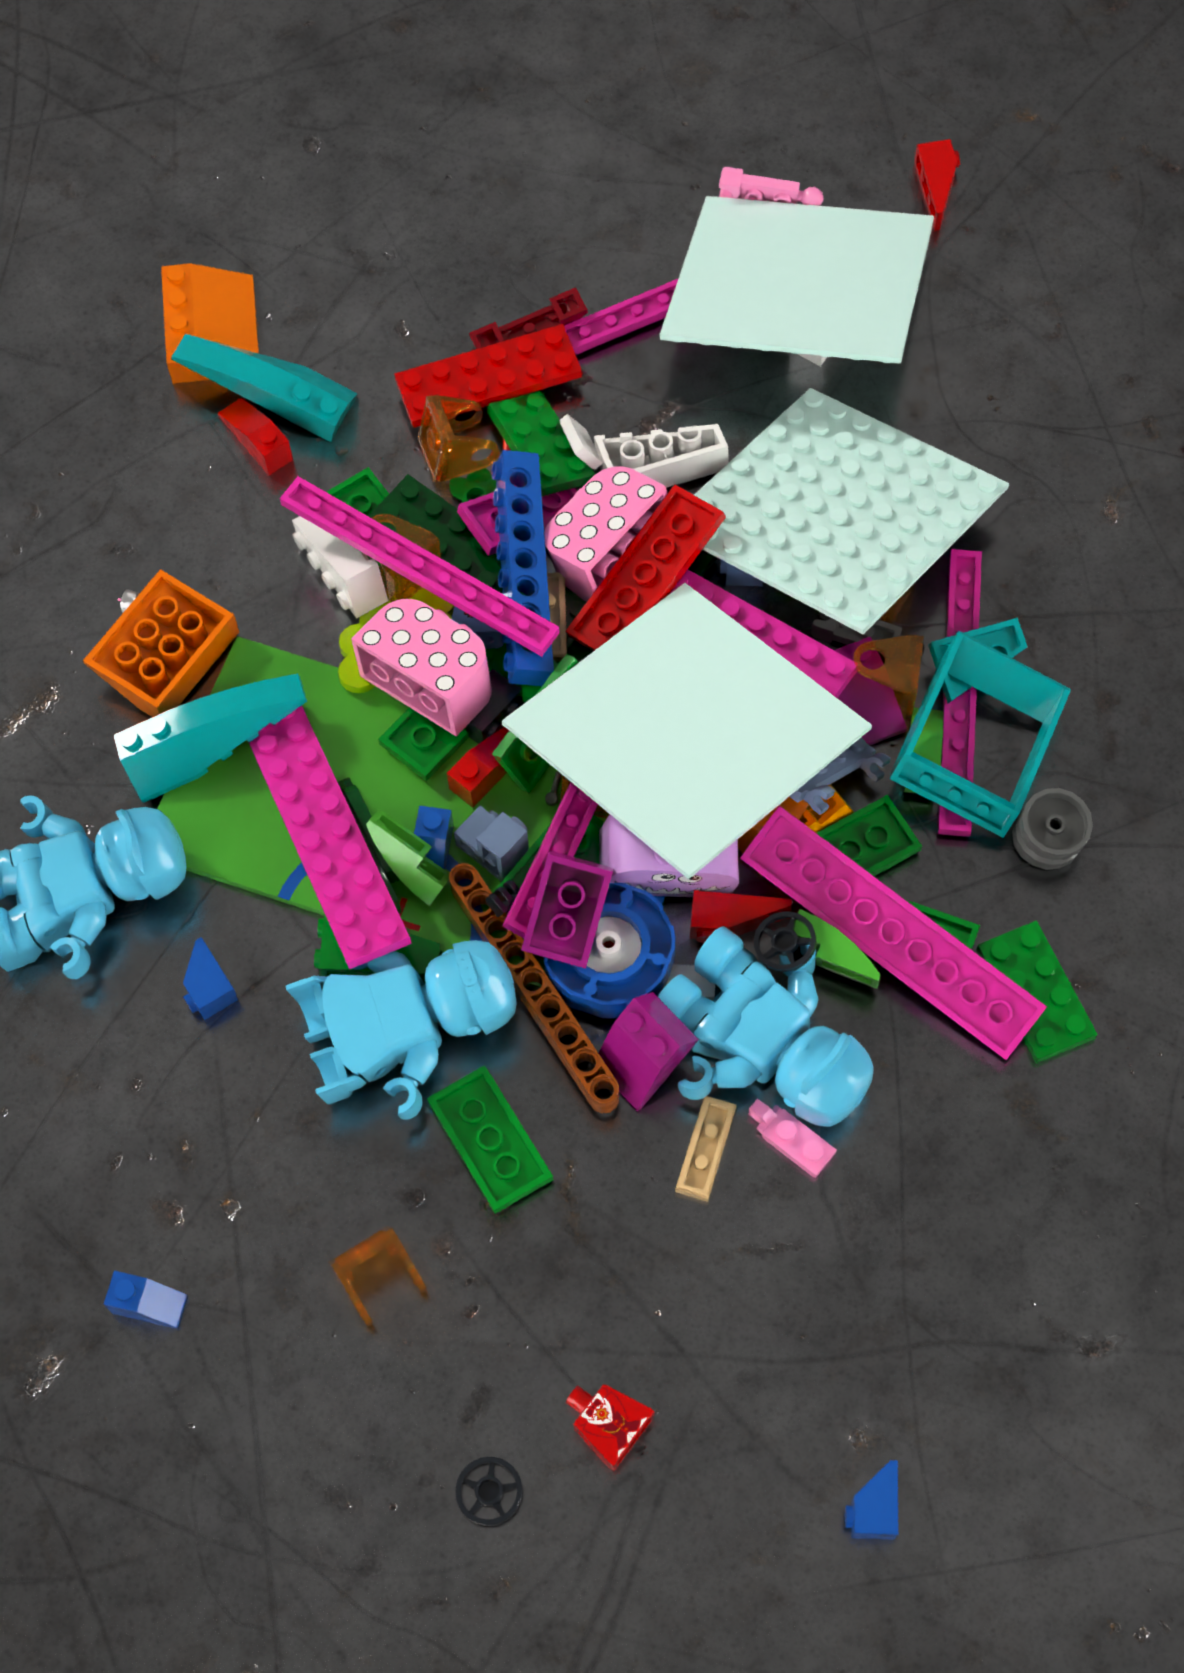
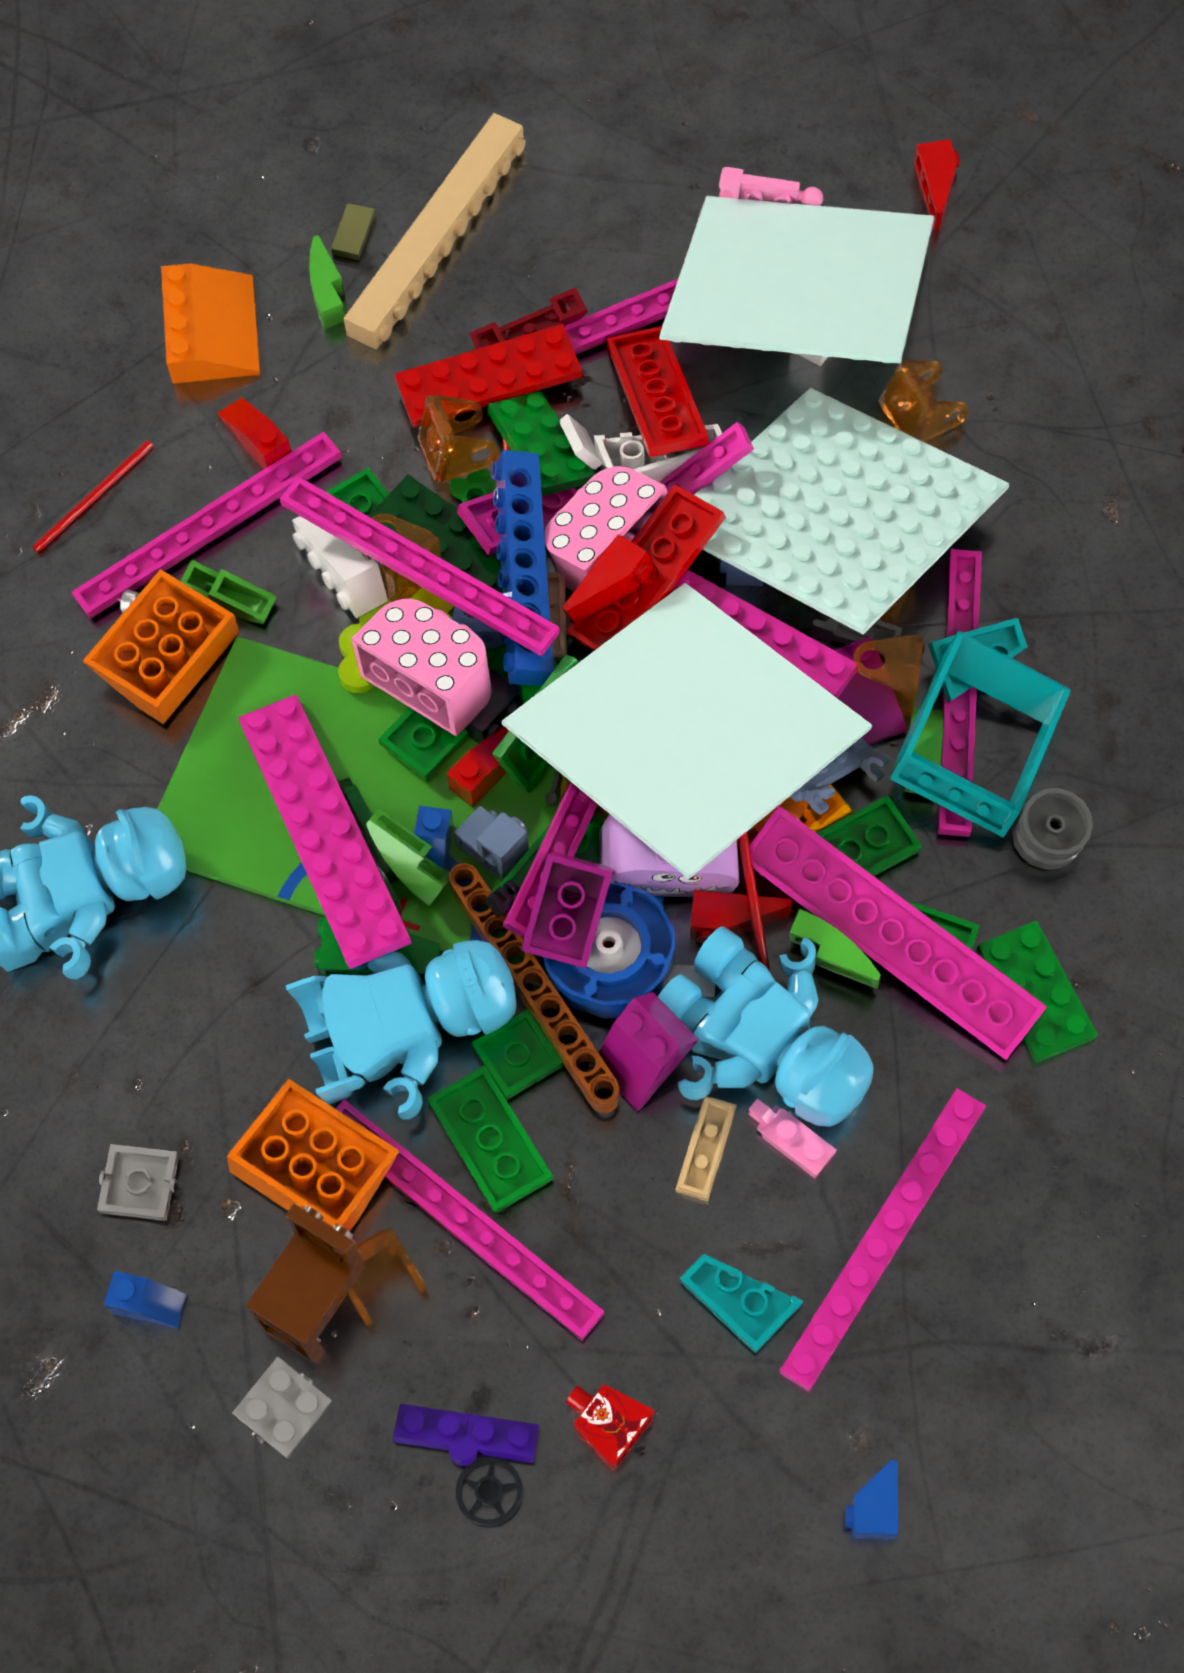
teal wedge [114,674,307,803] -> none
teal wedge [171,334,358,442] -> none
blue slope [183,937,238,1020] -> none
black wheel [754,911,817,972] -> none
none -> red axle [32,440,154,553]
none -> dark pink plate [71,432,342,619]
none -> light grey plate [97,1144,179,1221]
none -> bright green slope [181,560,277,624]
none -> orange slope [227,1079,399,1232]
none -> light grey plate [232,1357,332,1459]
none -> reddish brown bracket [246,1203,365,1365]
none -> bright green slope [309,235,345,329]
none -> olive tile [331,203,376,260]
none -> dark pink plate [336,1099,604,1341]
none -> tan brick [344,113,526,350]
none -> dark purple hinge [393,1404,539,1466]
none -> green plate [471,1009,563,1100]
none -> red slope [562,534,654,624]
none -> red plate [606,326,709,458]
none -> dark pink plate [659,422,754,495]
none -> teal wing [680,1254,804,1354]
none -> red axle [738,832,770,970]
none -> dark pink plate [779,1088,986,1392]
none -> clear orange hose [878,360,970,442]

